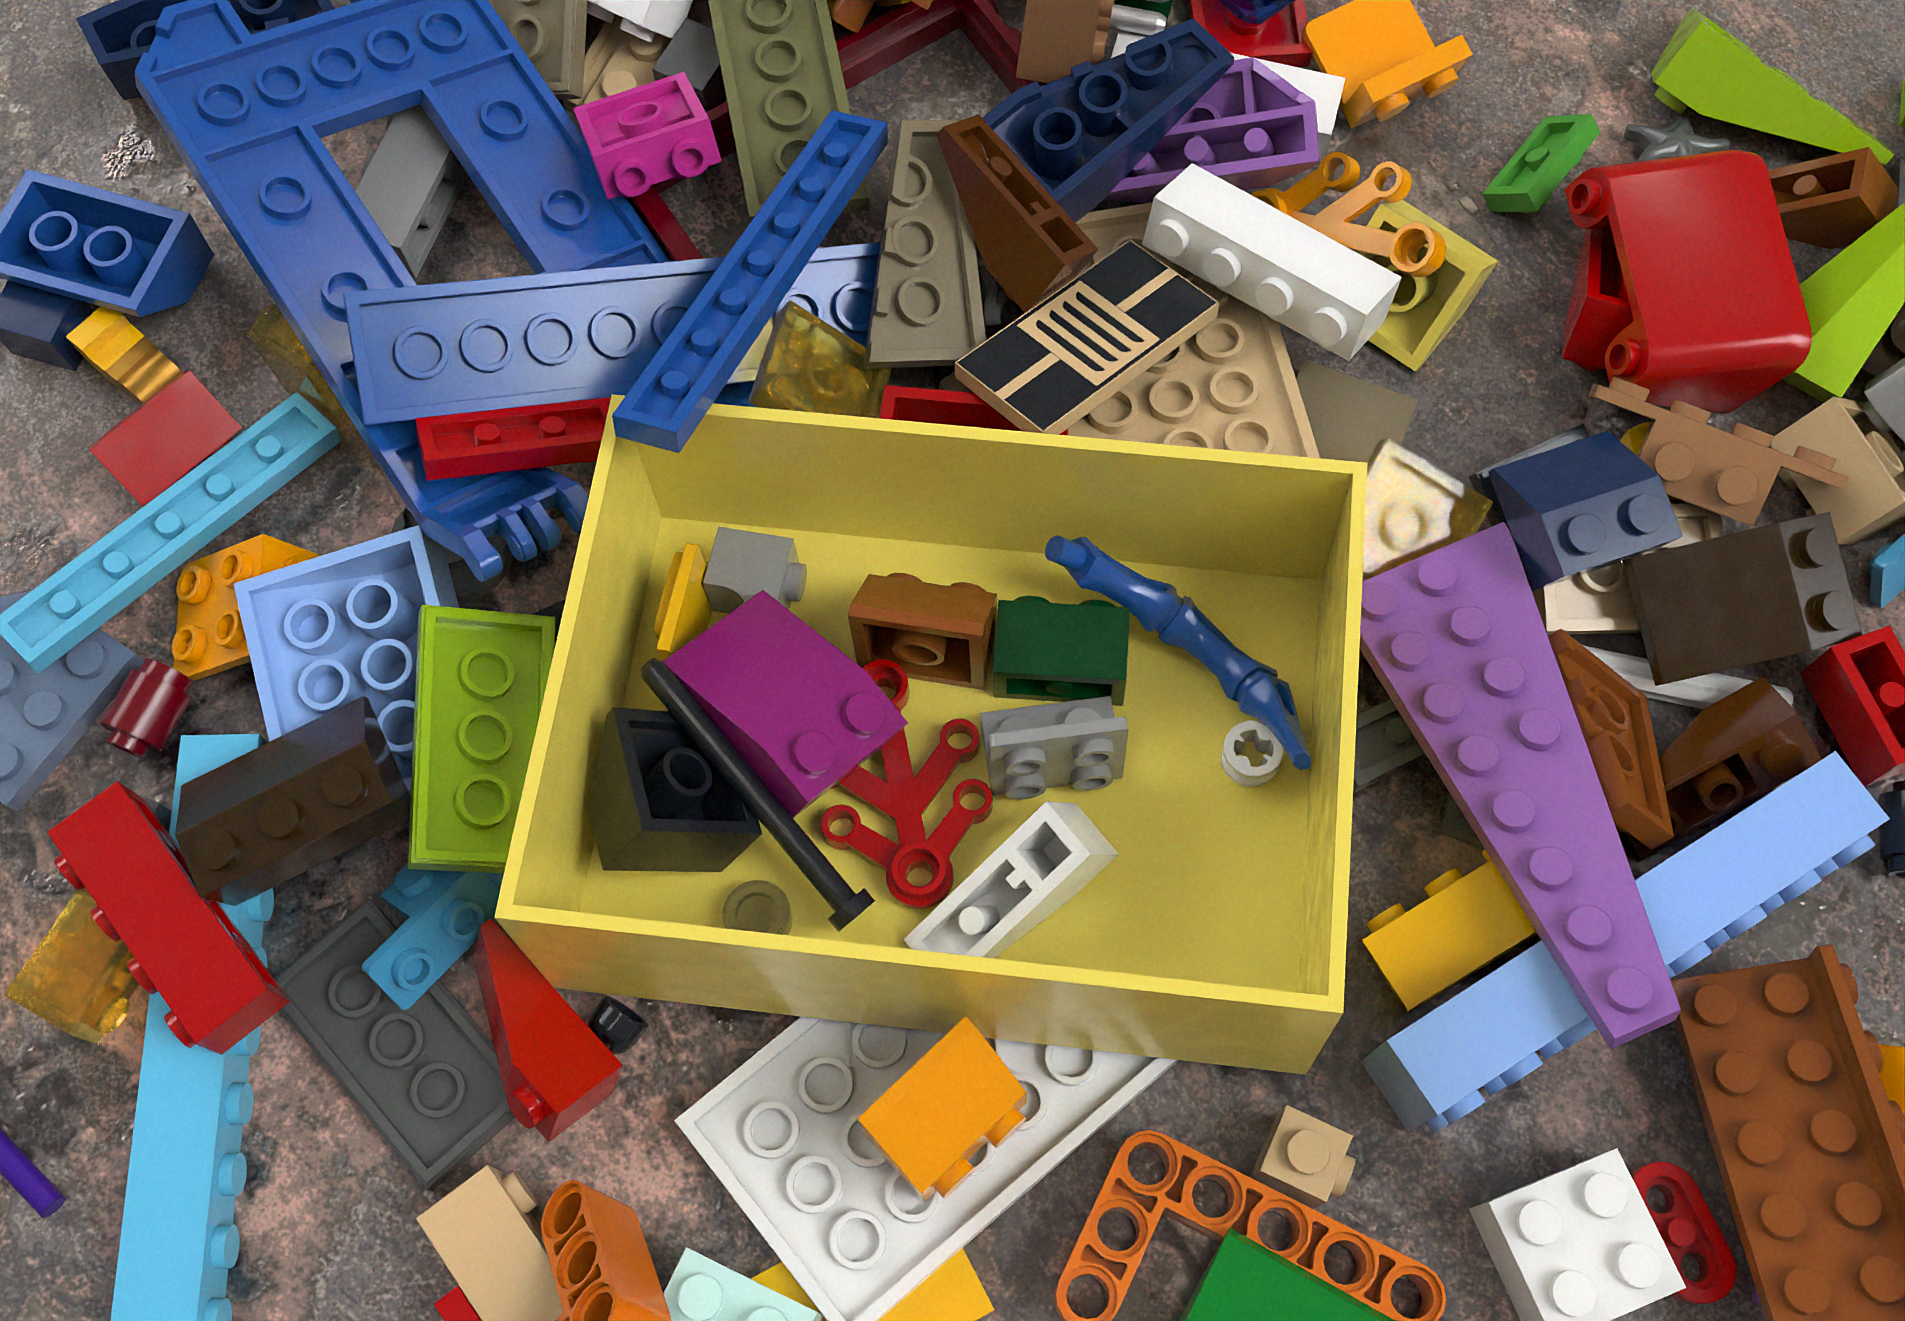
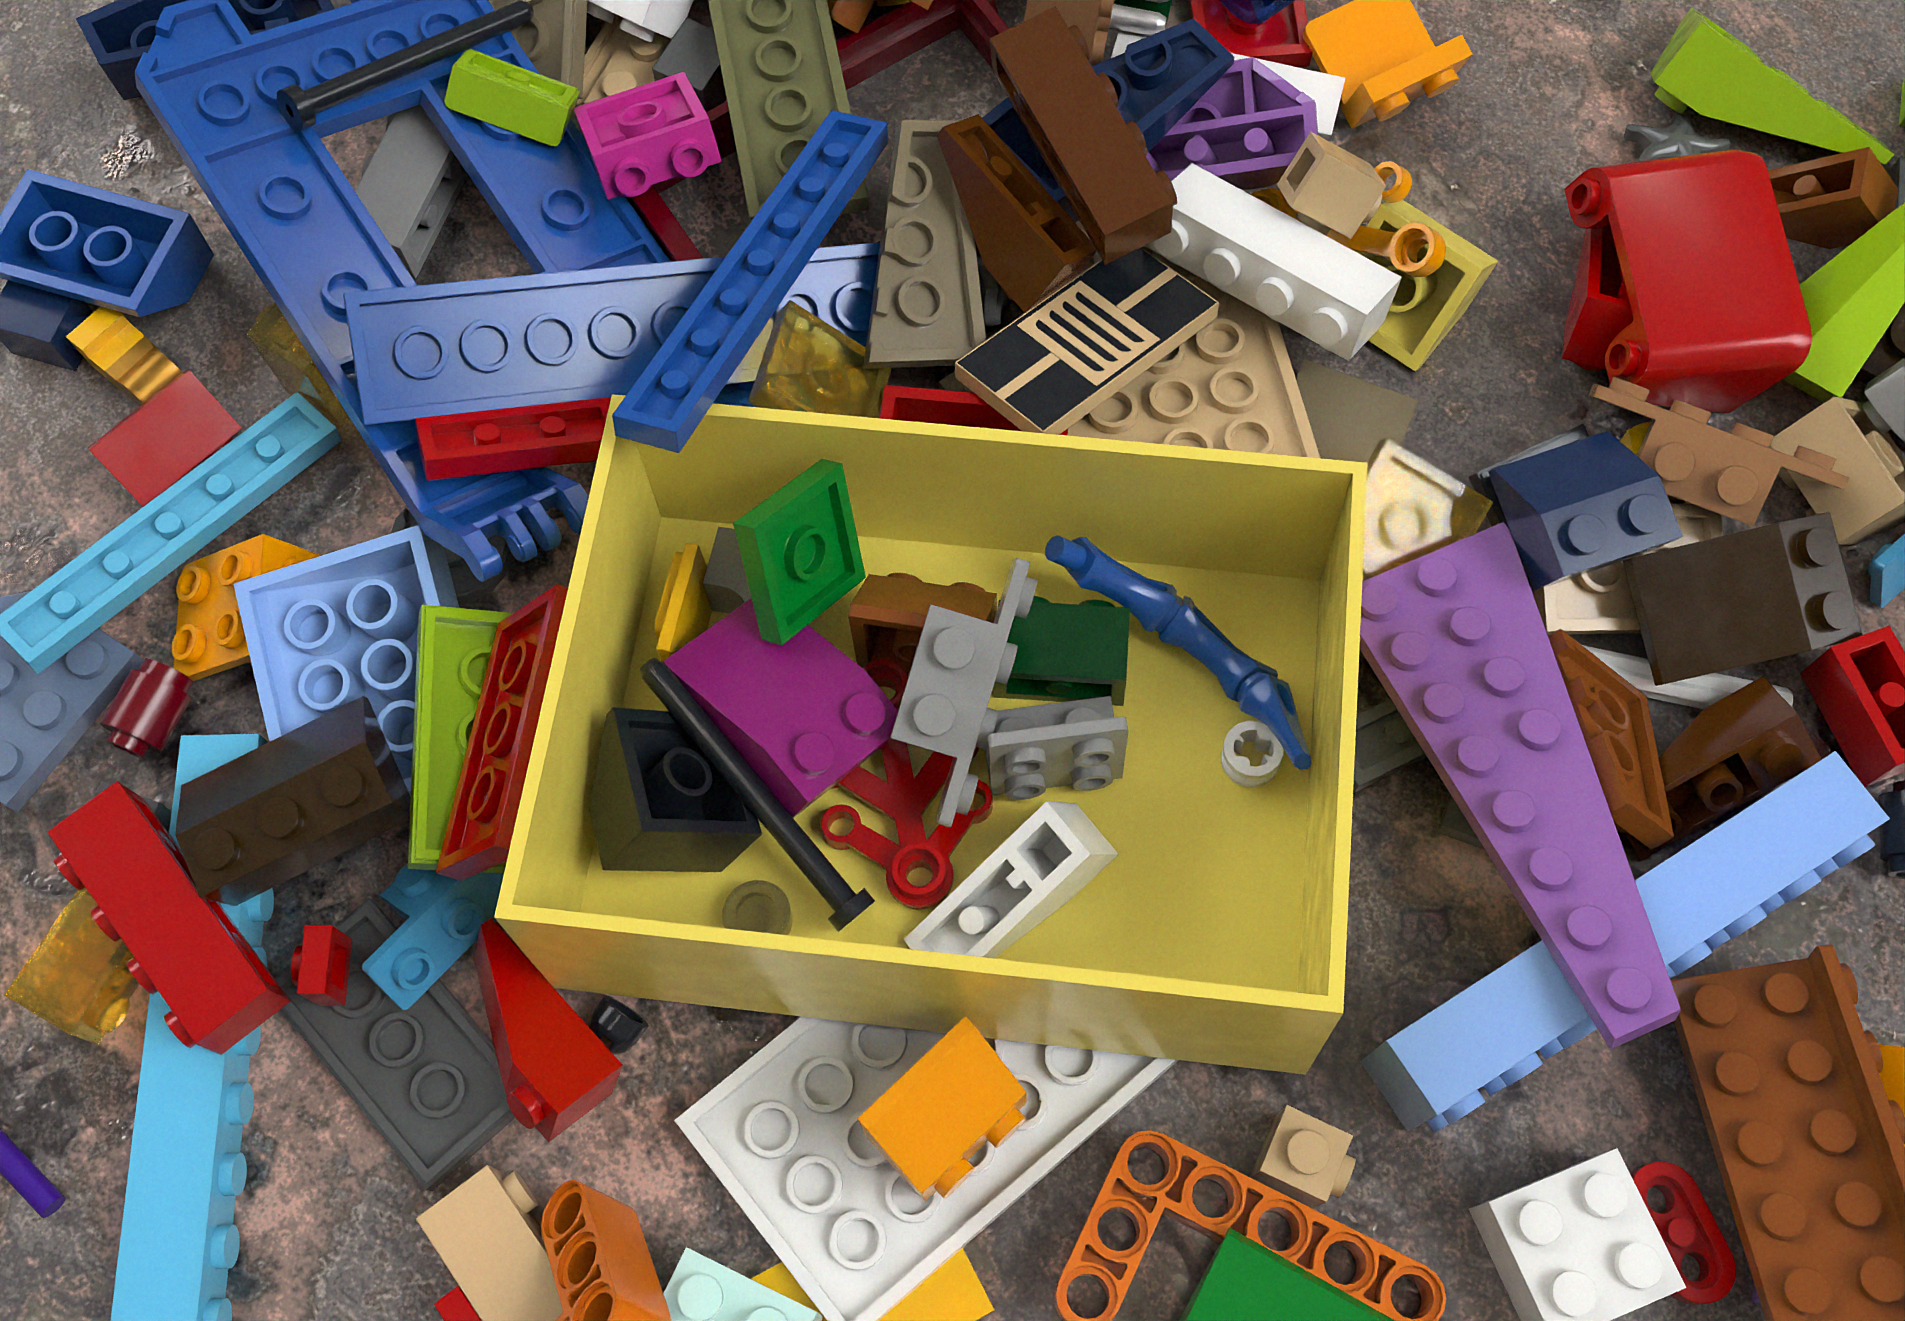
yellow brick [1362,849,1538,1014] -> none
bright green plate [1482,114,1600,213] -> none
none -> black bar [277,0,534,132]
none -> red plate [291,925,352,1006]
none -> red plate [436,584,568,881]
none -> lime slope [444,49,580,146]
none -> green plate [733,459,866,646]
none -> light grey bracket [891,558,1037,828]
none -> reddish brown brick [989,6,1177,265]
none -> tan brick [1277,132,1386,239]

